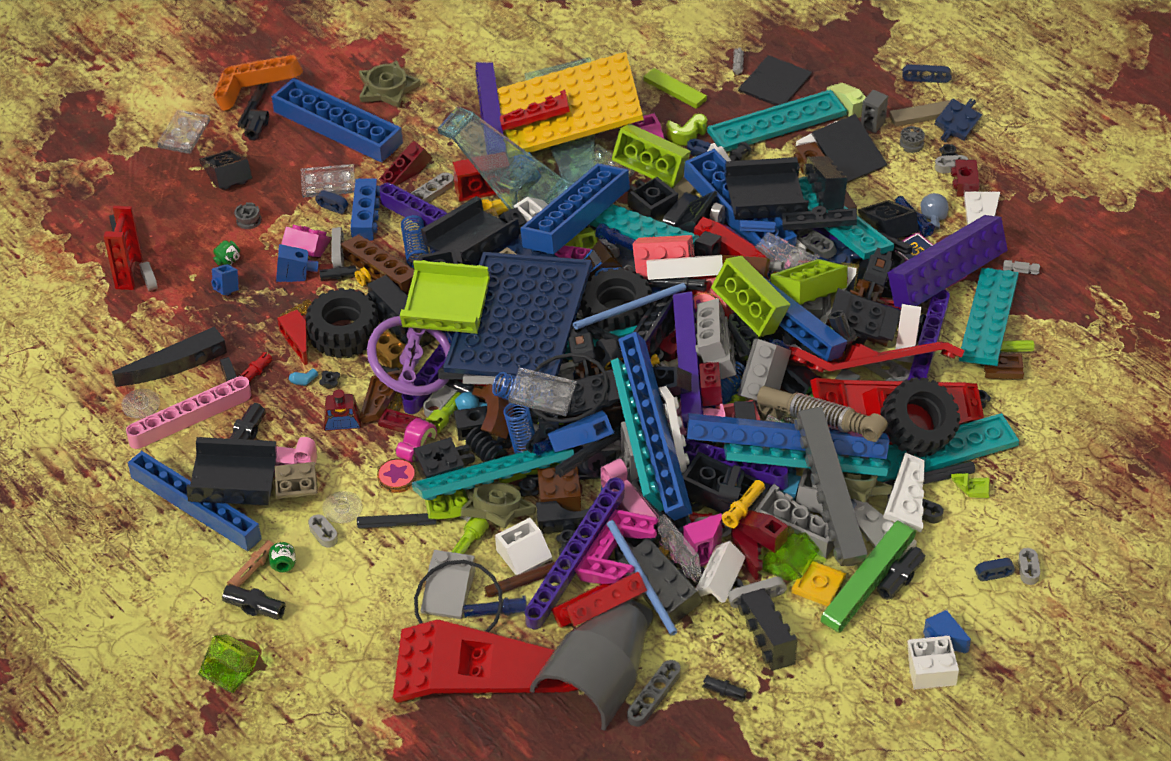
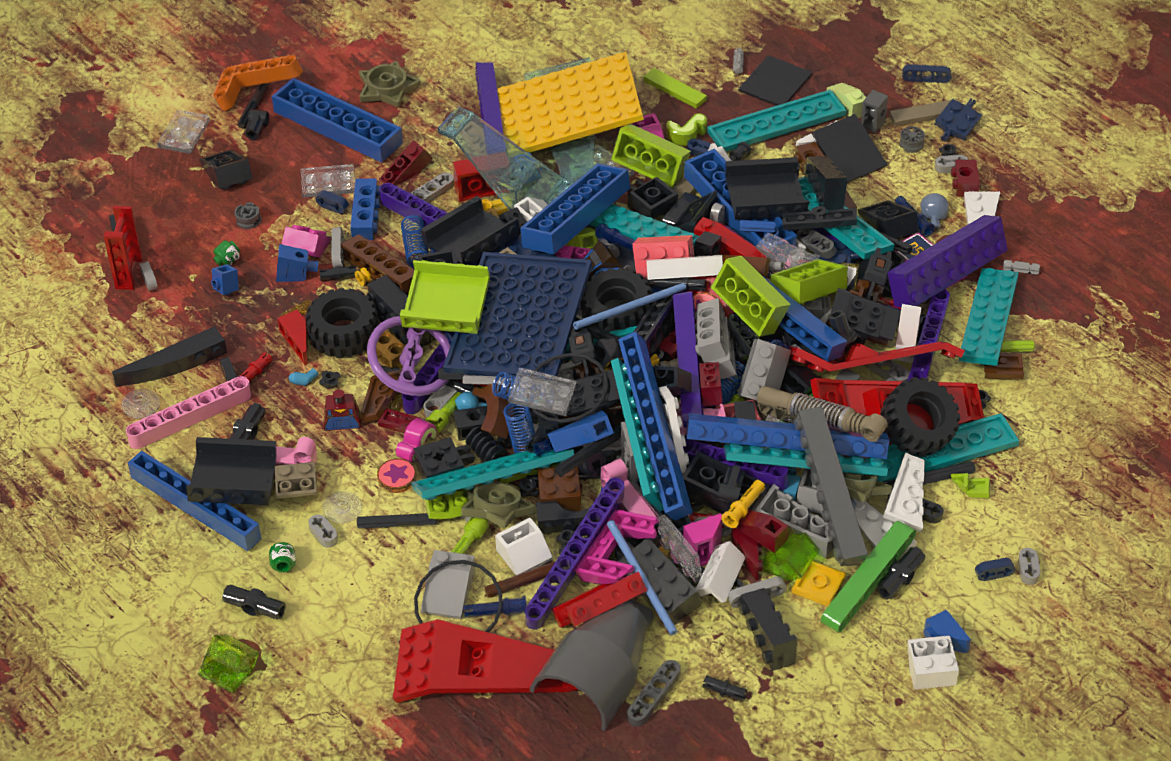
nougat pin [227,540,274,587] -> none
red wing [500,90,570,131] -> none

